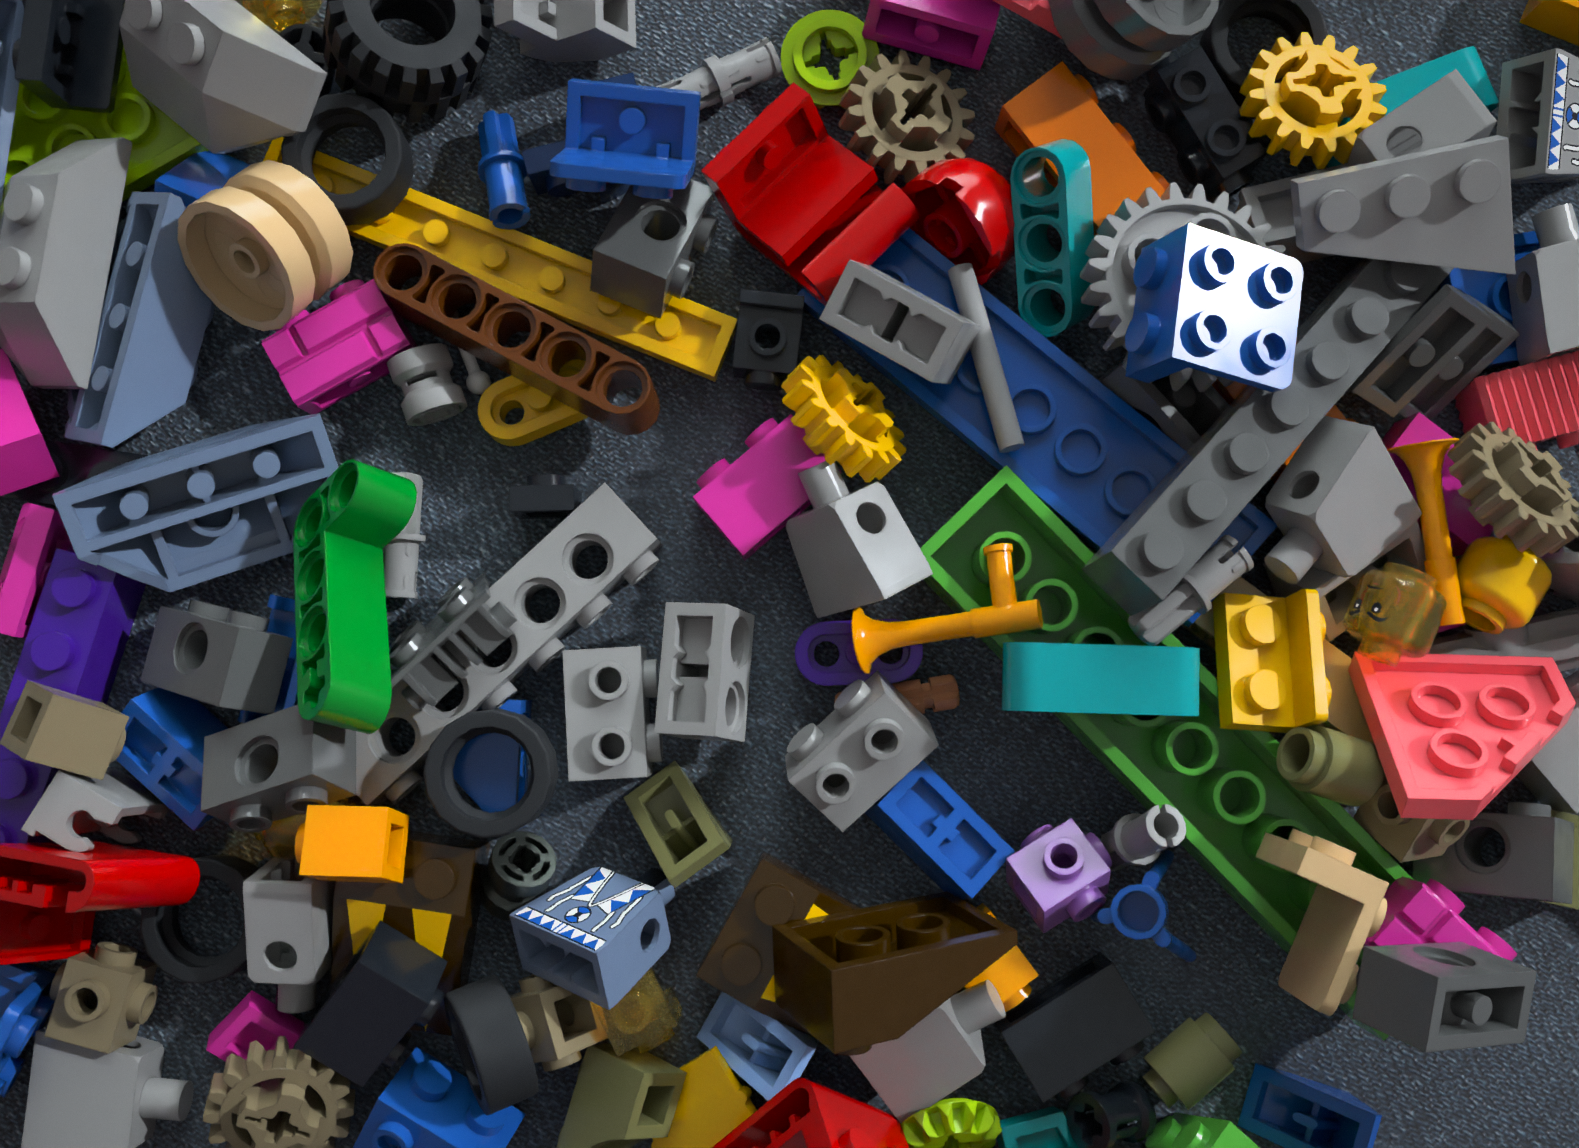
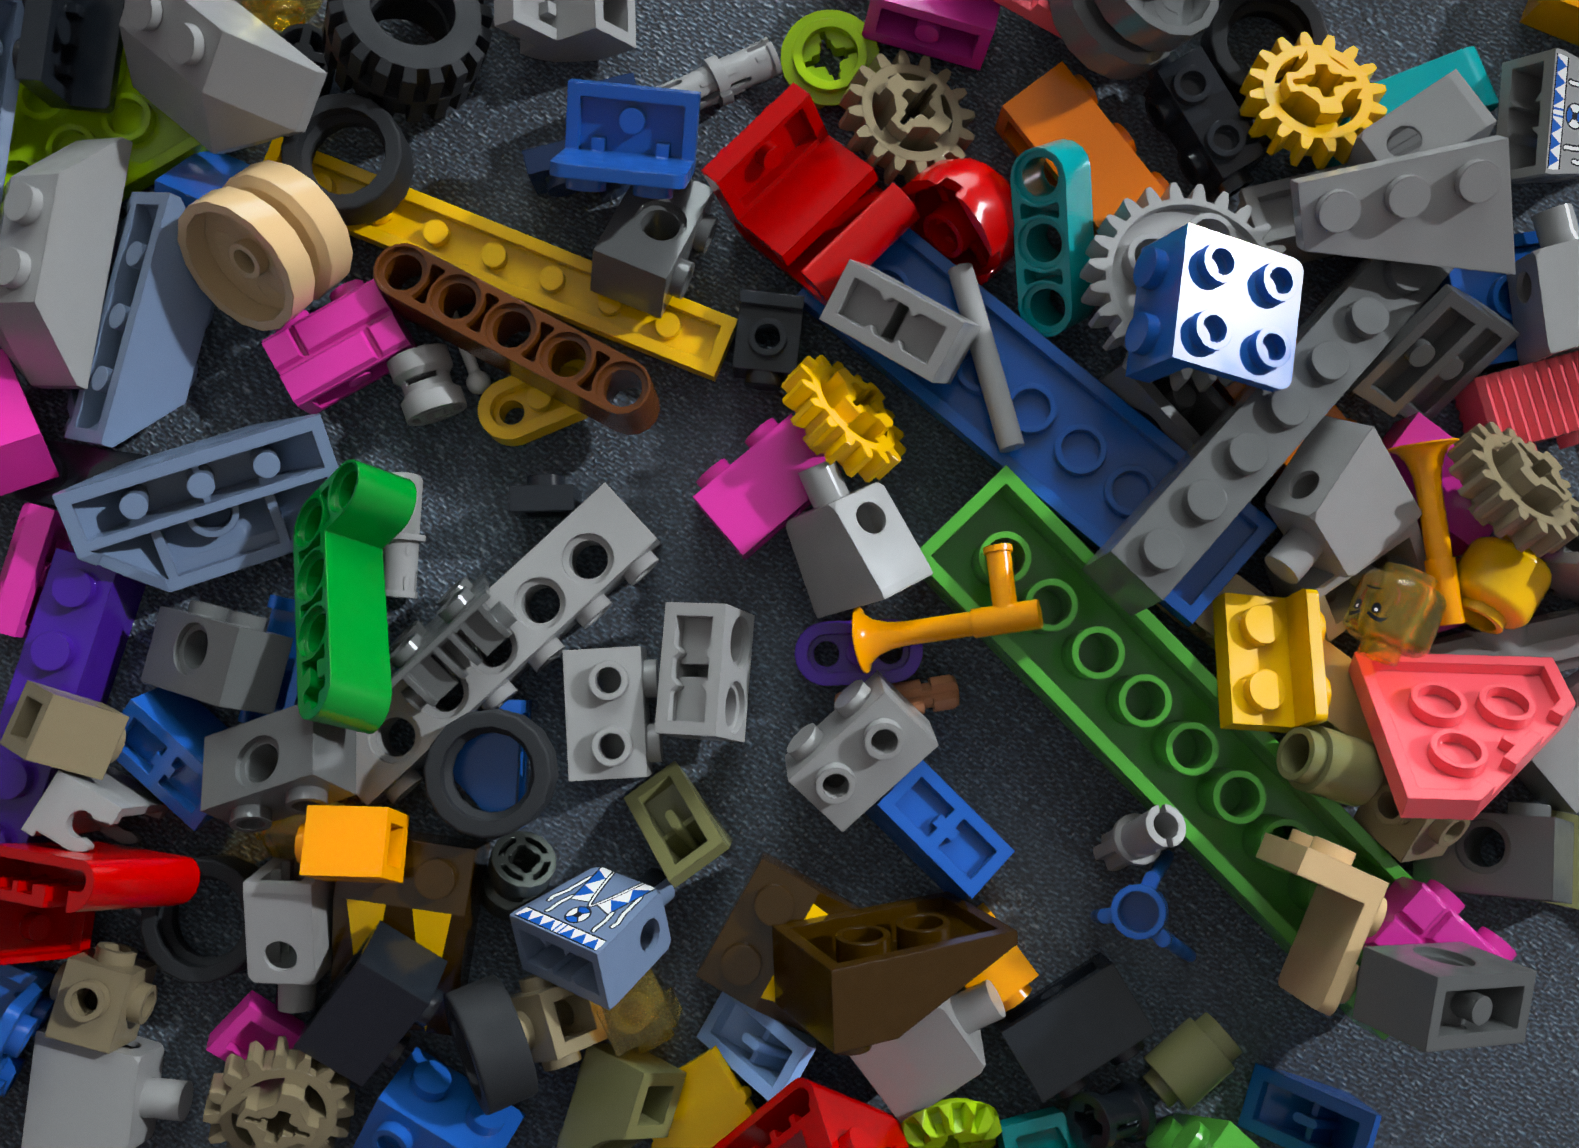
blue axle [477,110,531,230] -> none
teal beam [1002,642,1200,716] -> none
medium lavender brick [1006,818,1112,934] -> none
light grey axle [1128,535,1254,646] -> none

